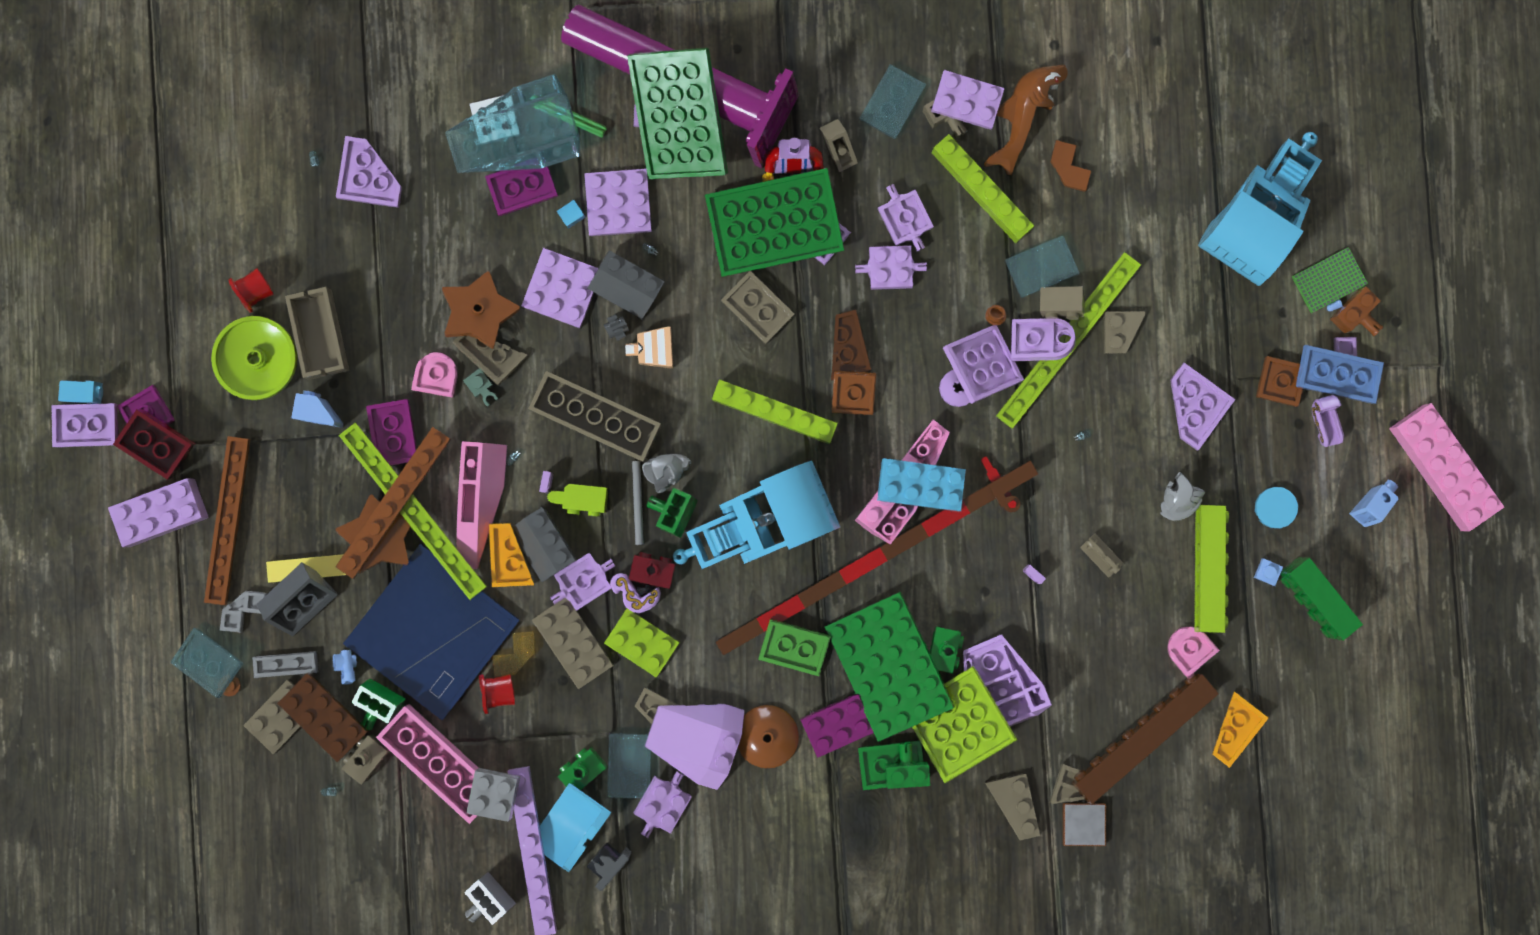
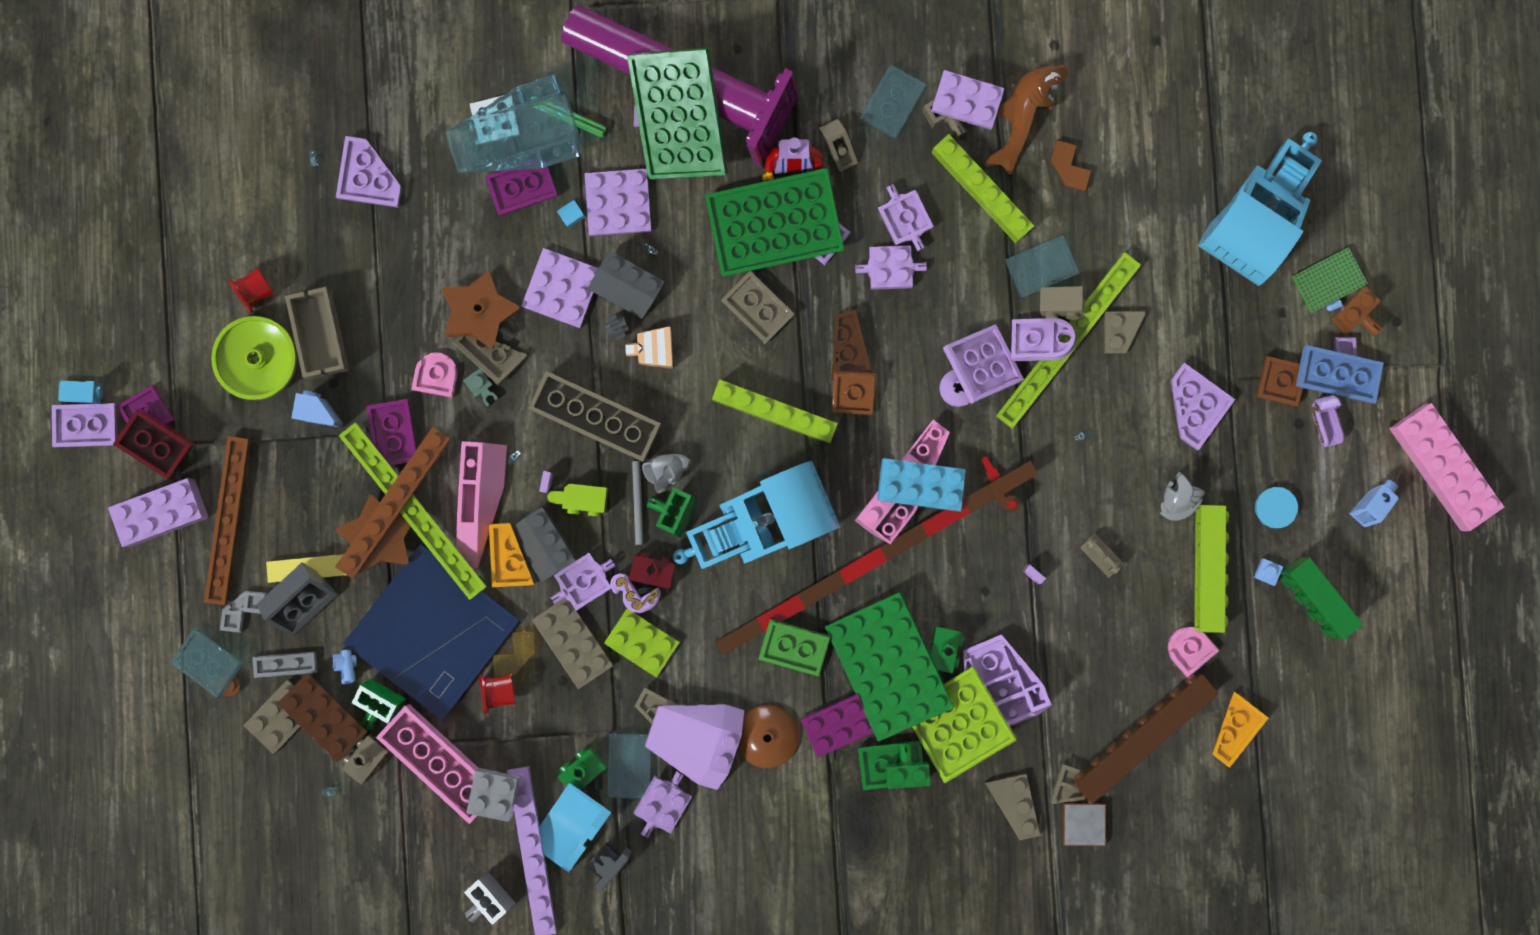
dark orange plate [985,305,1006,325] -> none

